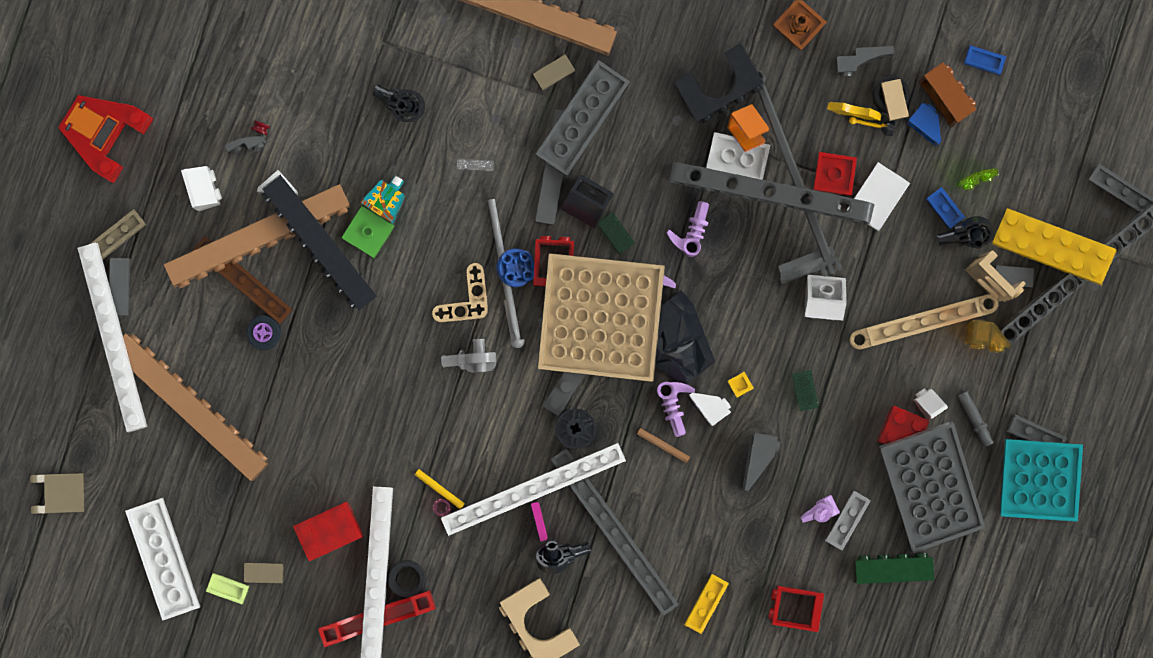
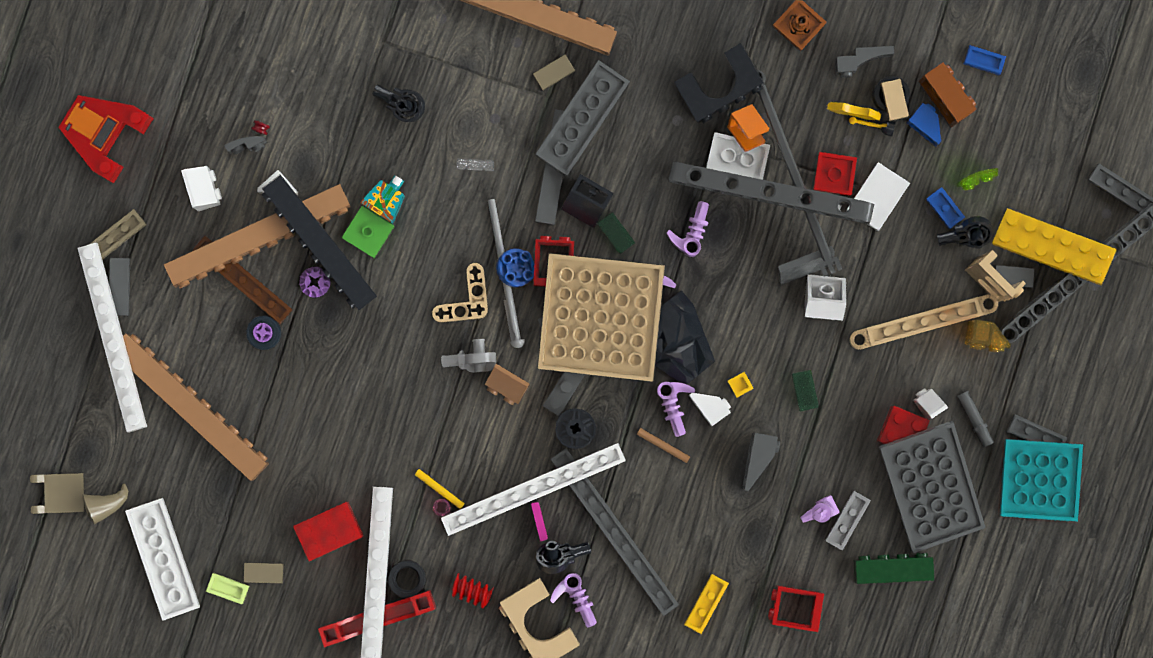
none -> dark tan hat [83,484,129,525]
none -> medium lavender gear [299,267,330,297]
none -> red piece [451,573,494,609]
none -> medium nougat slope [485,364,530,405]
none -> lavender piece [550,573,597,627]

